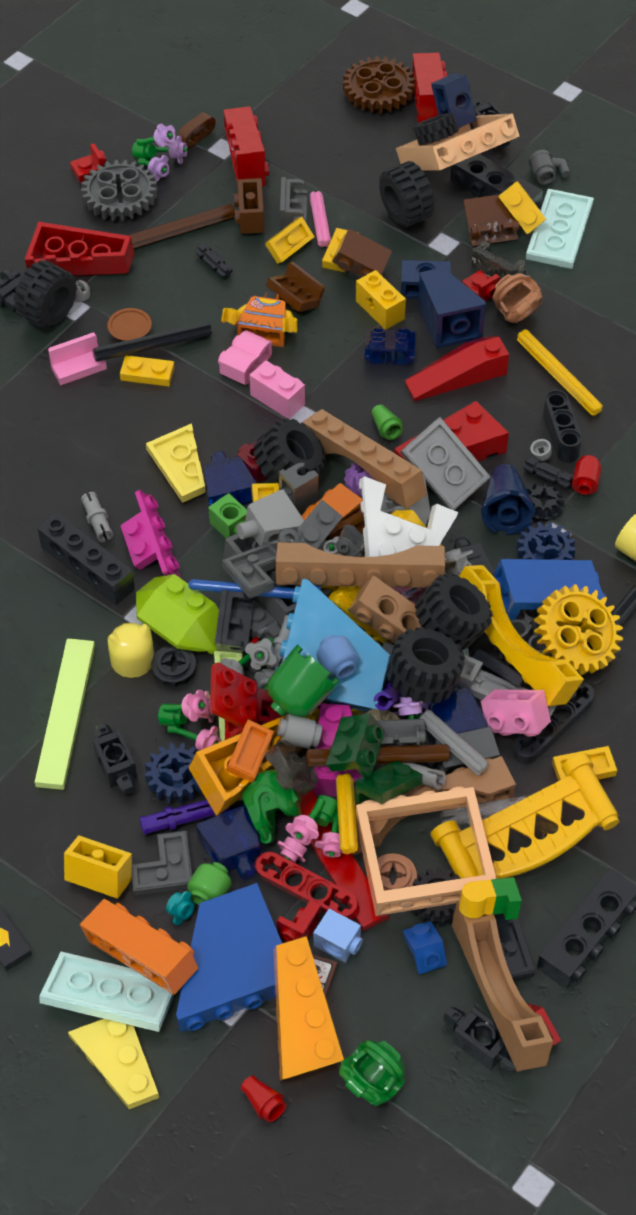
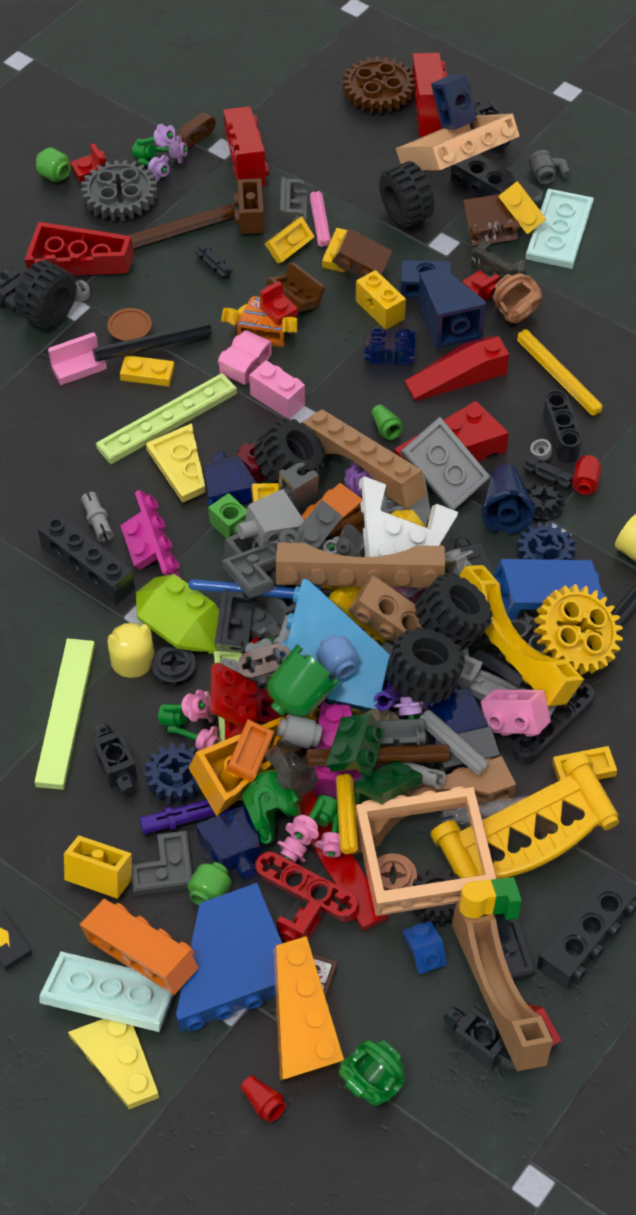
teal plate [166,891,196,925] -> none
light blue brick [313,909,363,963] -> none
black tyre [413,112,459,145] -> none
none -> bright green head [36,147,71,182]
none -> yellowish green tile [96,373,237,464]
none -> beam [238,643,291,678]
none -> red bracket [260,281,298,326]

